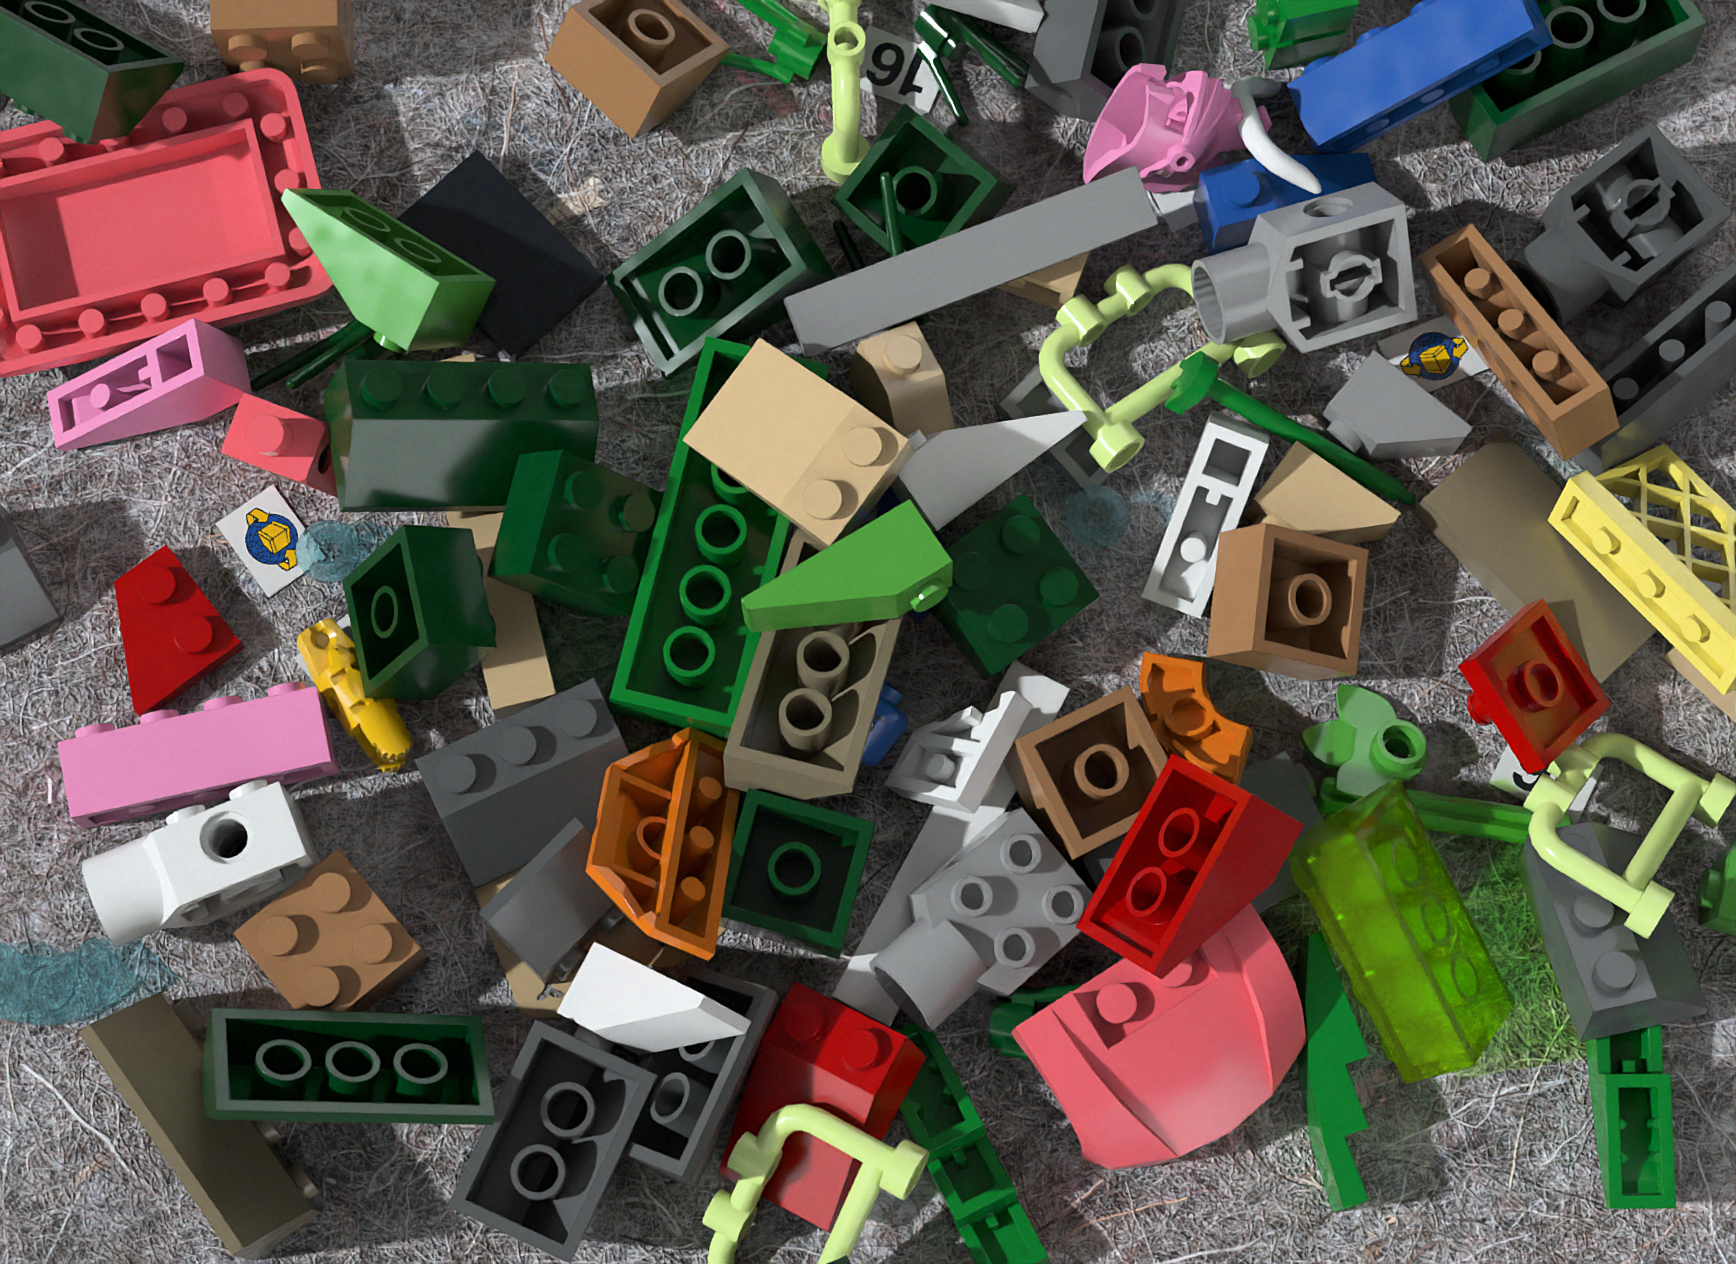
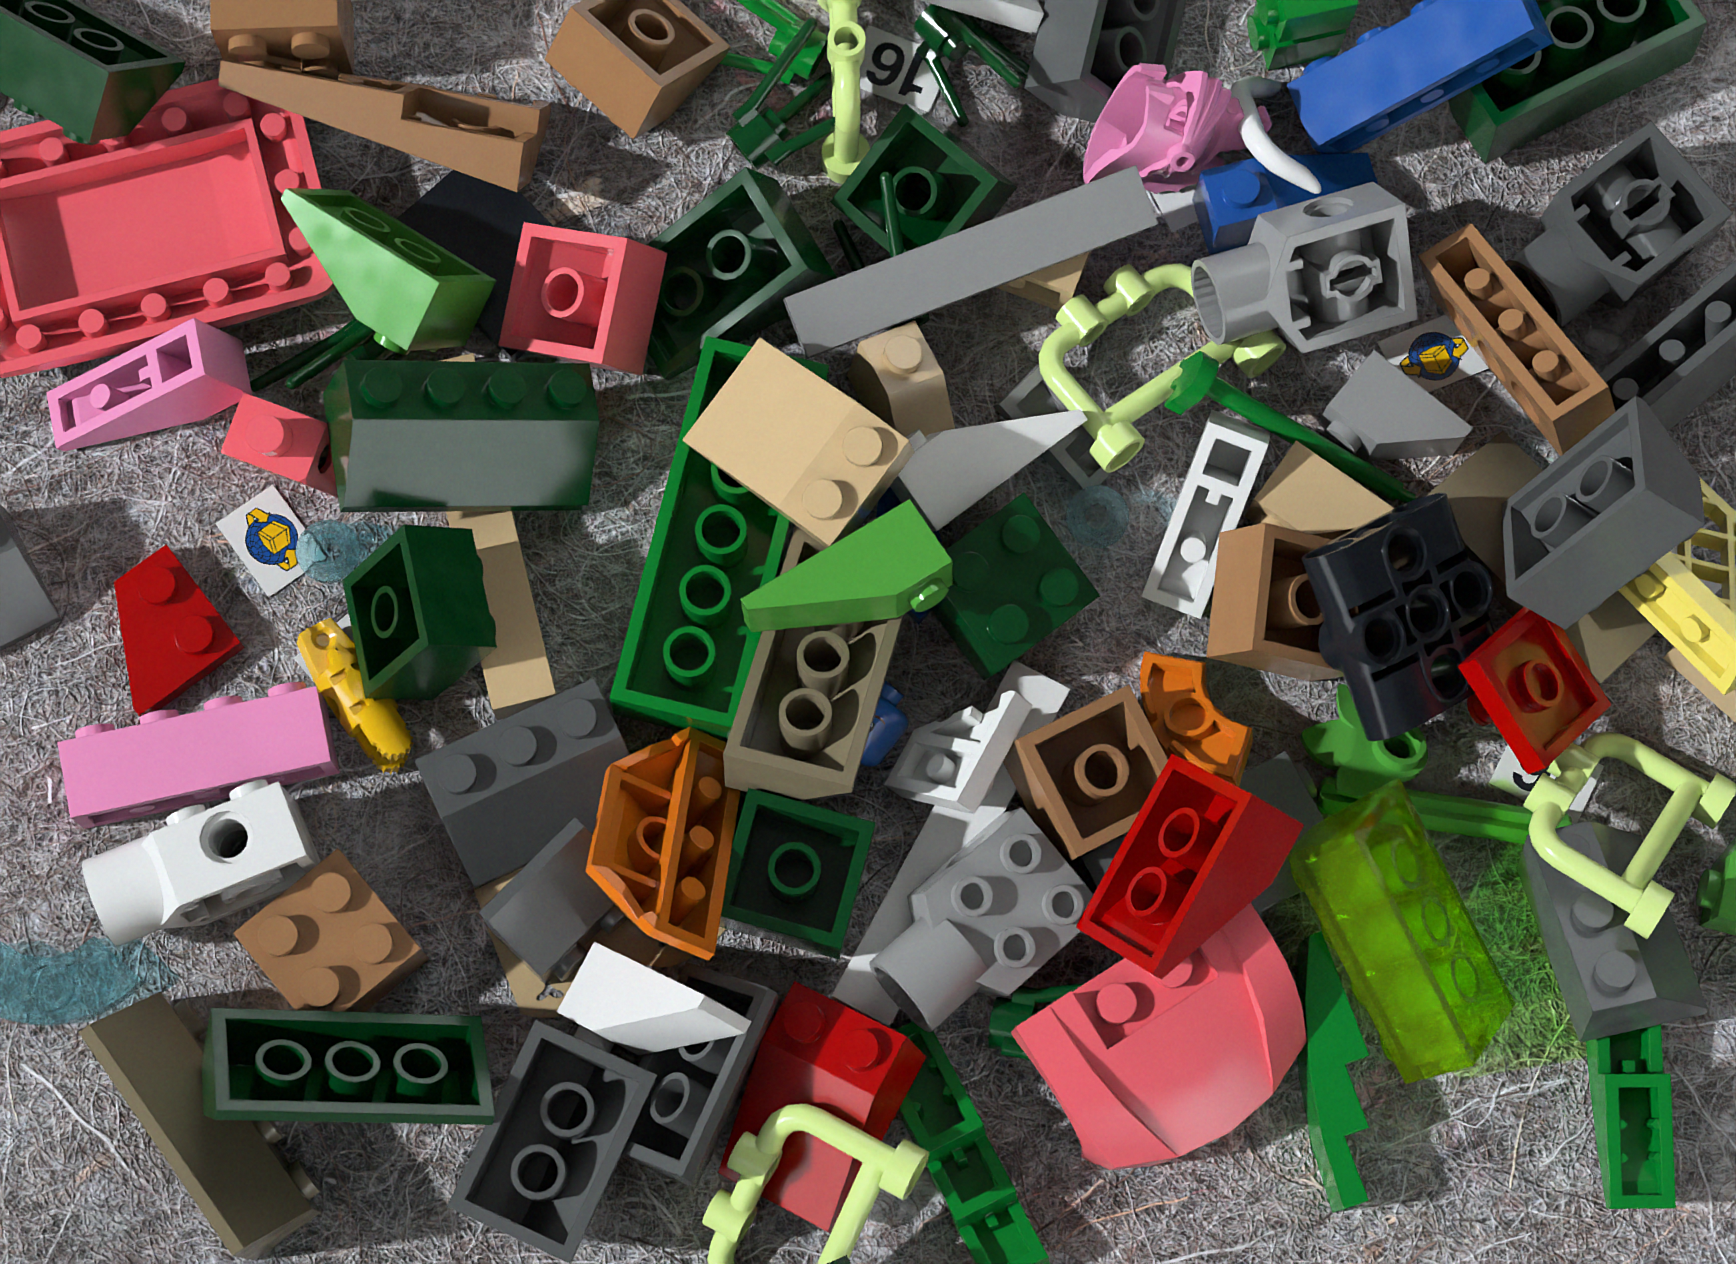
dark green brick [487,449,664,617] -> none
none -> medium nougat wedge [218,58,552,192]
none -> coral slope [498,222,667,376]
none -> dark green plant [726,18,835,171]
none -> black connector [1302,492,1495,741]
none -> dark grey slope [1501,396,1705,630]

